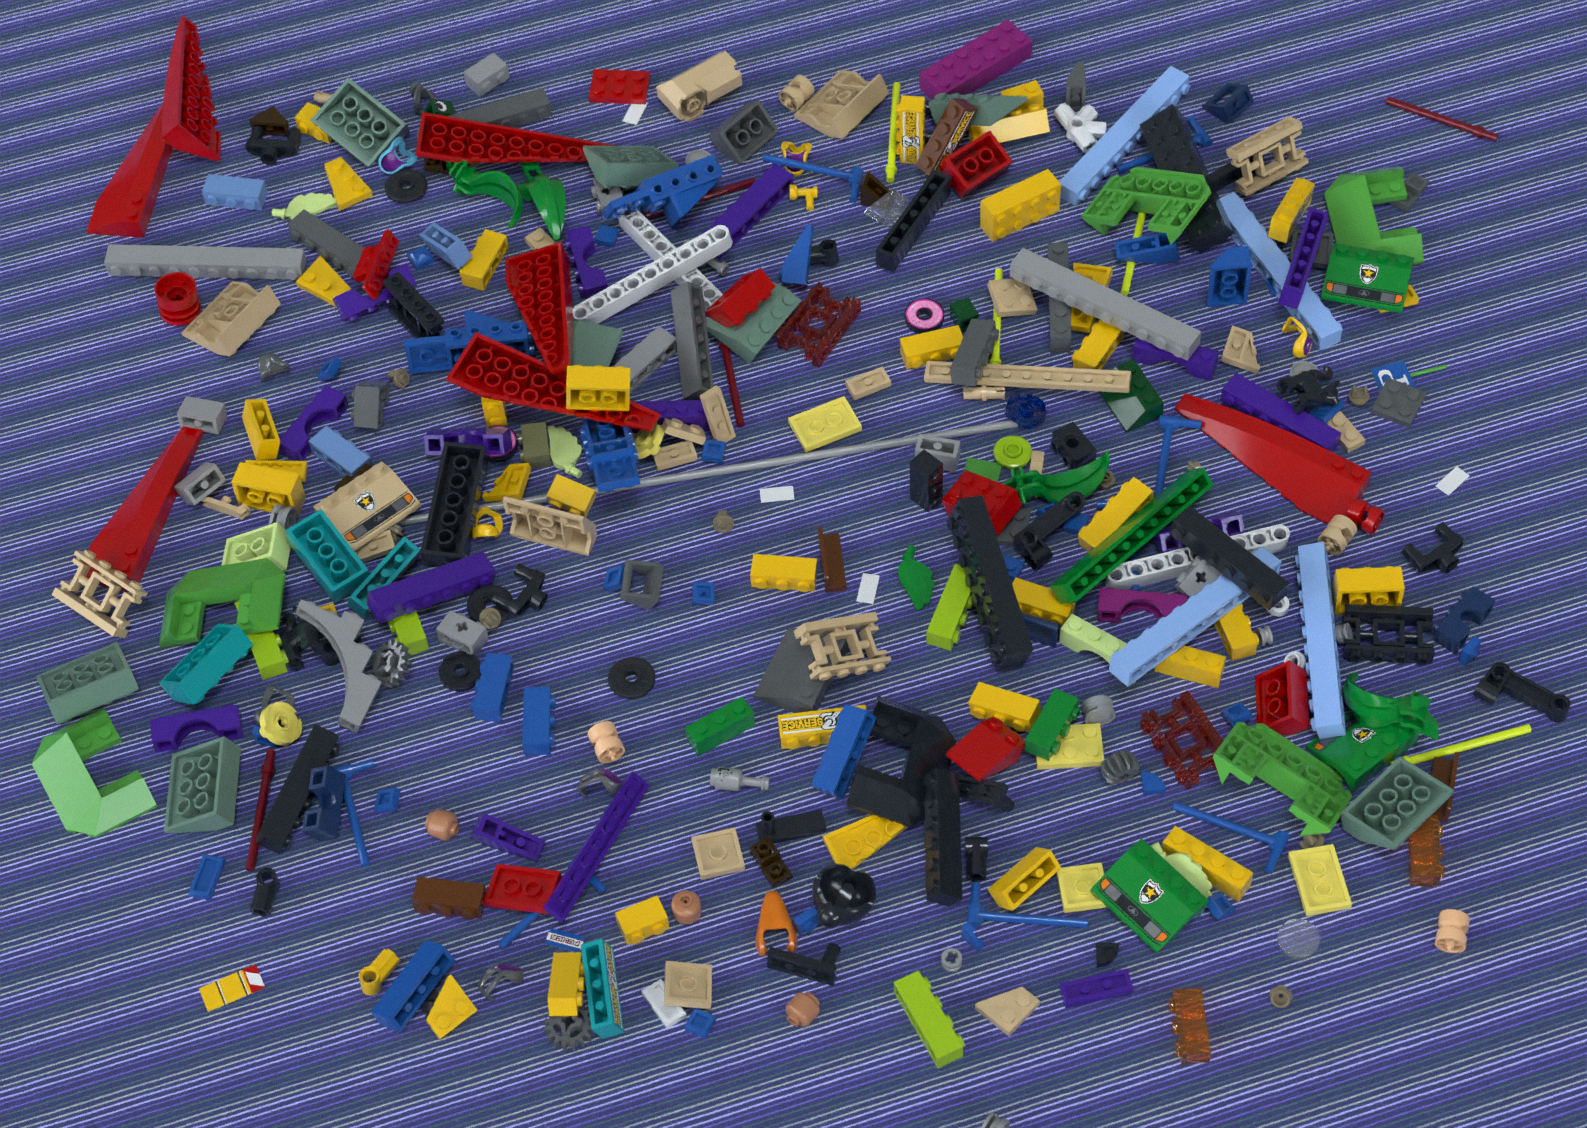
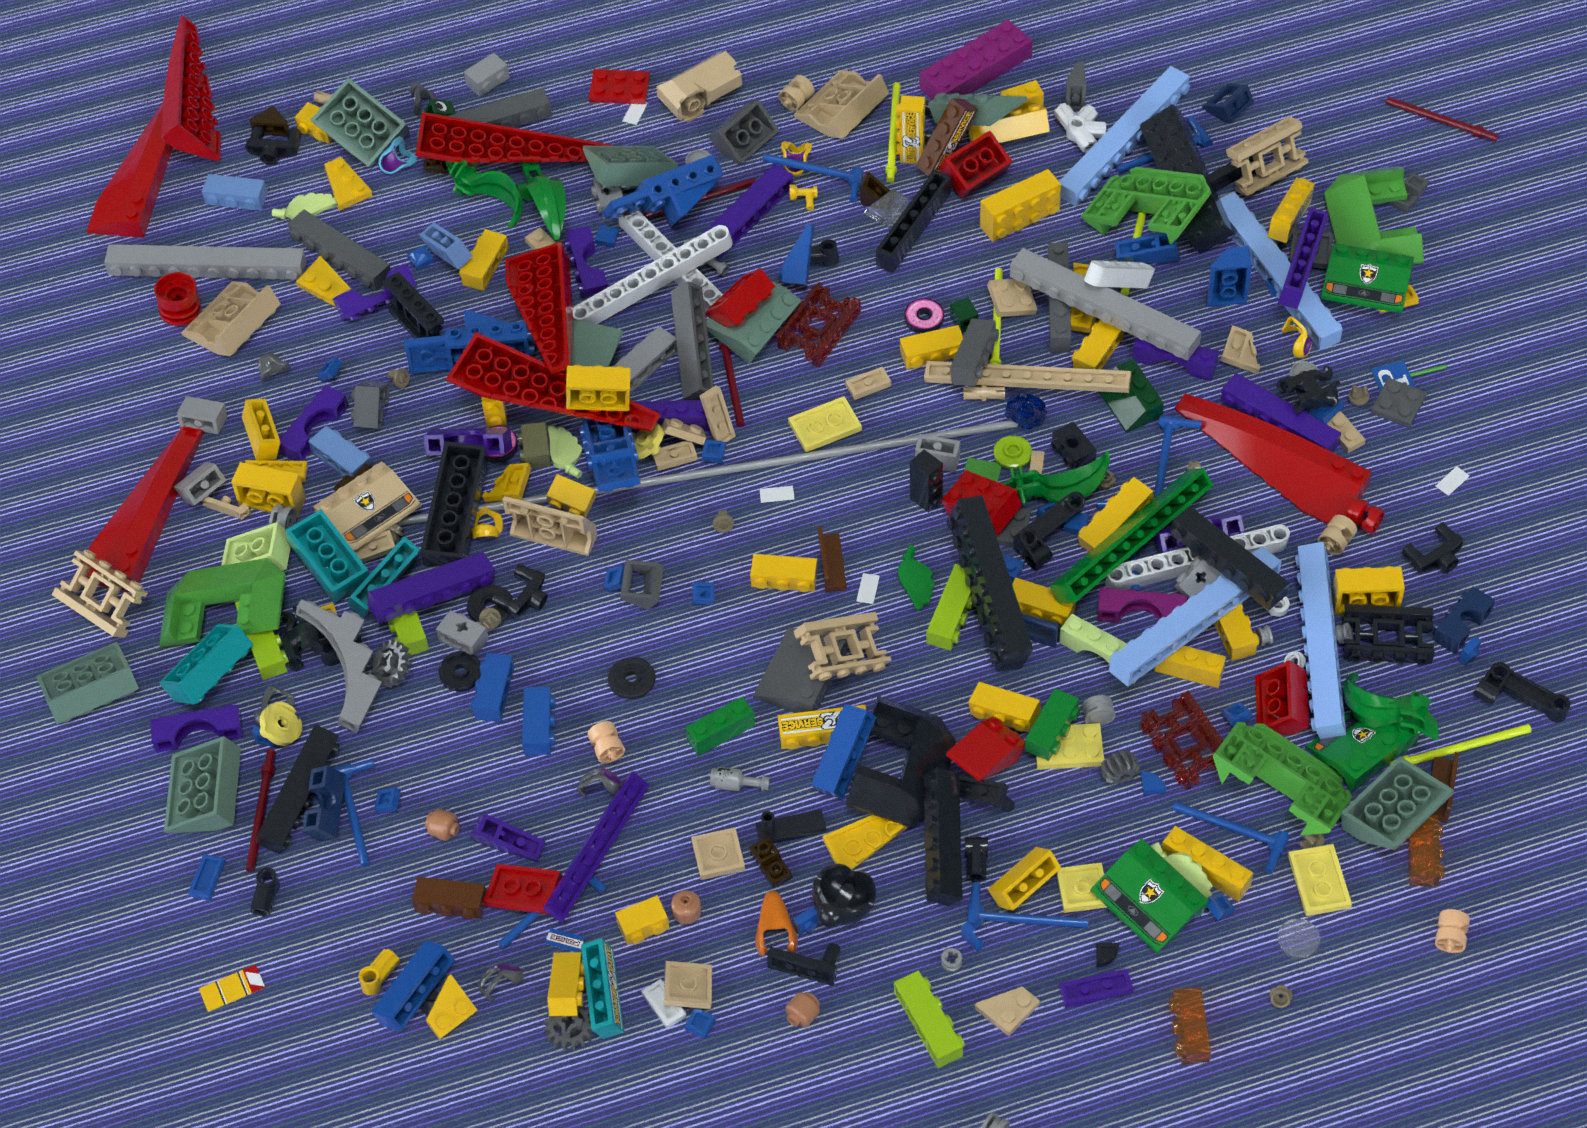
bright green slope [32,708,157,838] -> none
red bracket [353,229,399,300] -> none
black wheel [385,169,427,203] -> none
none -> white beam [1084,260,1155,288]

